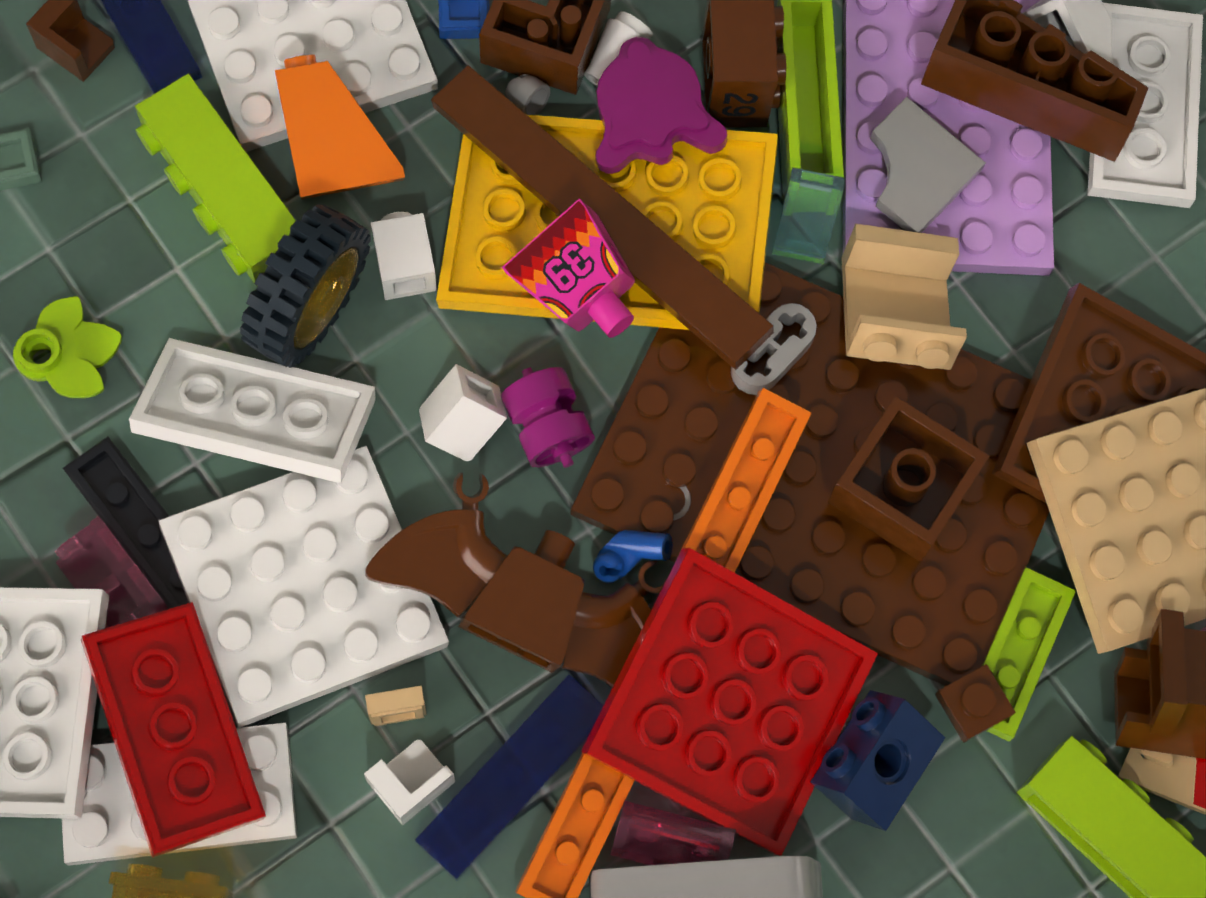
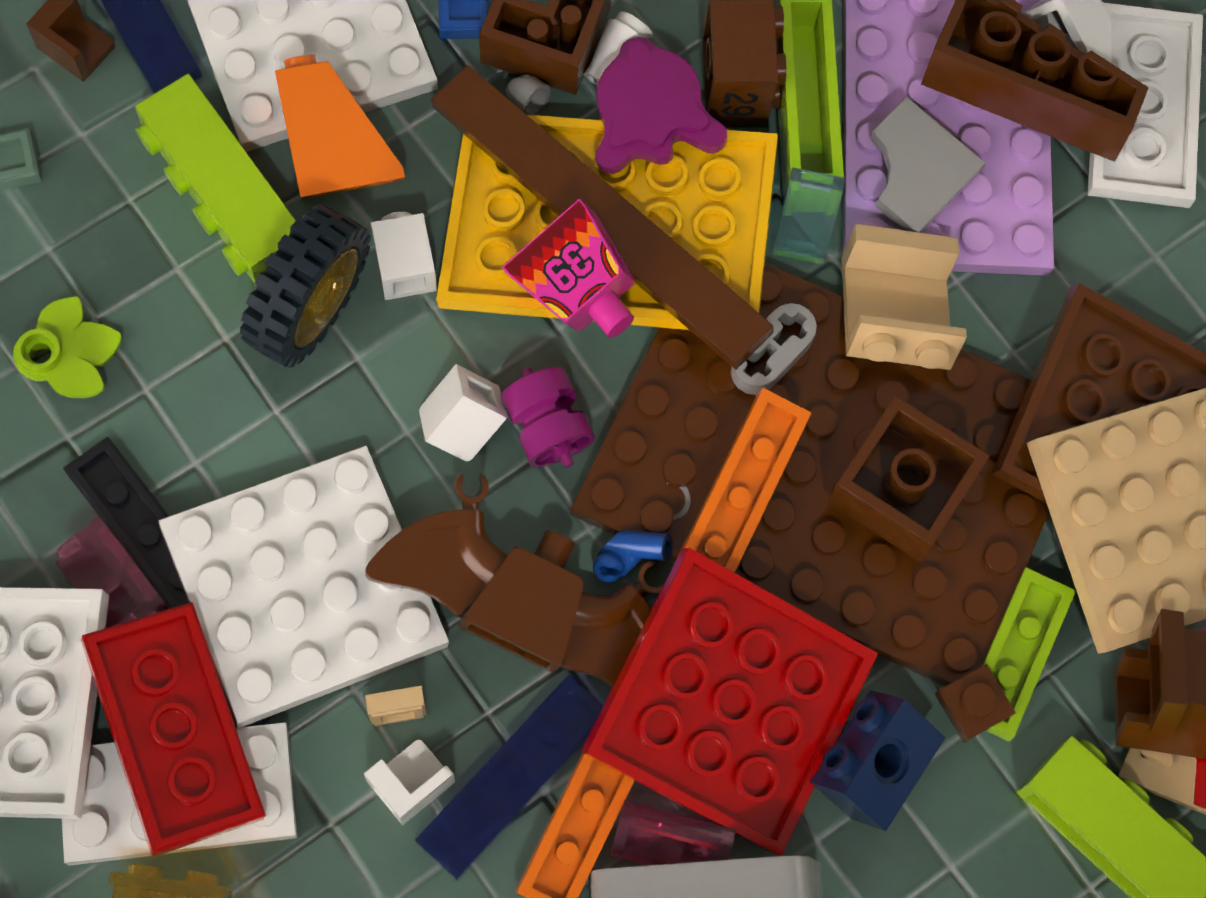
white plate [129,338,376,483] -> none

